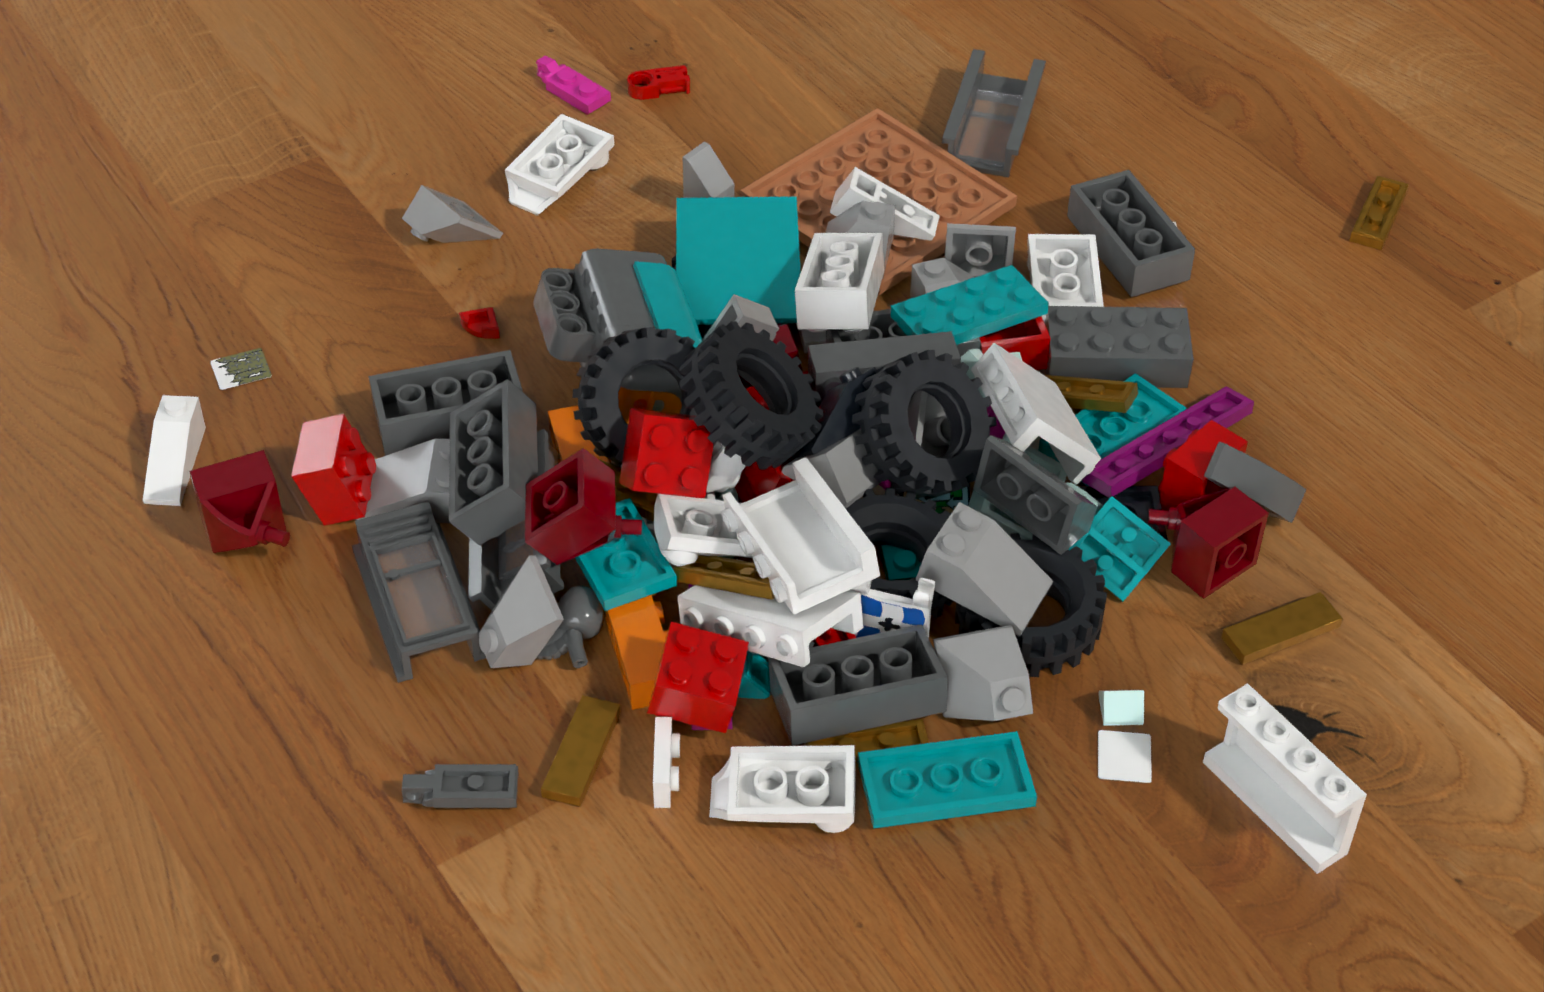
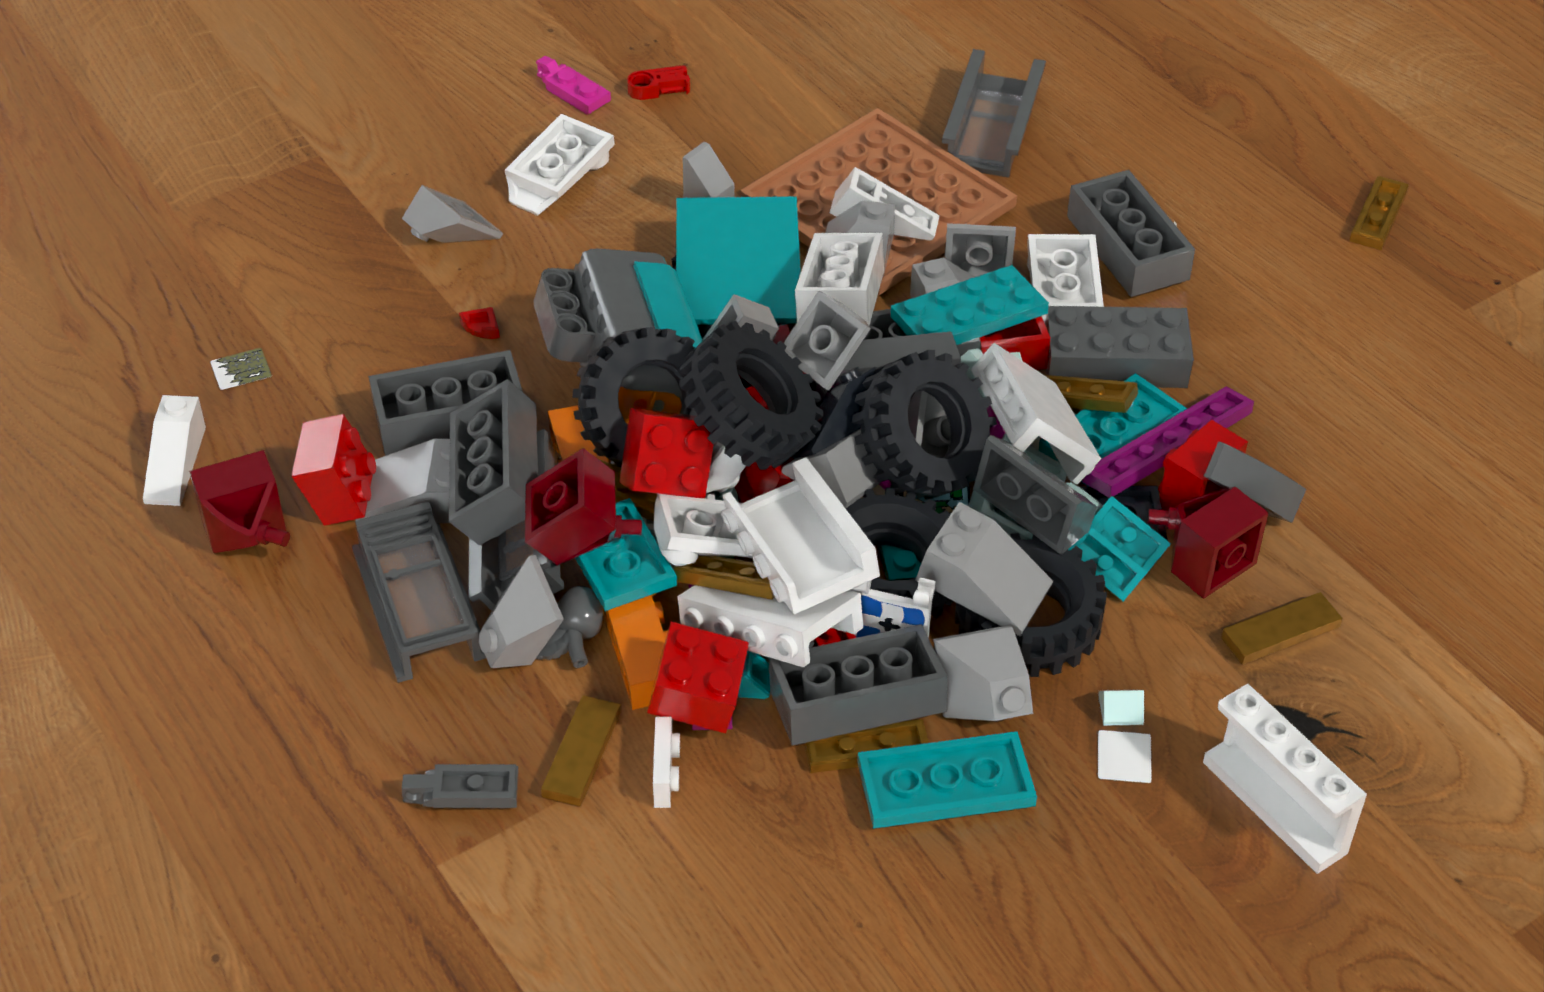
white slope [709,745,855,833] -> none
none -> light grey slope [784,291,871,390]

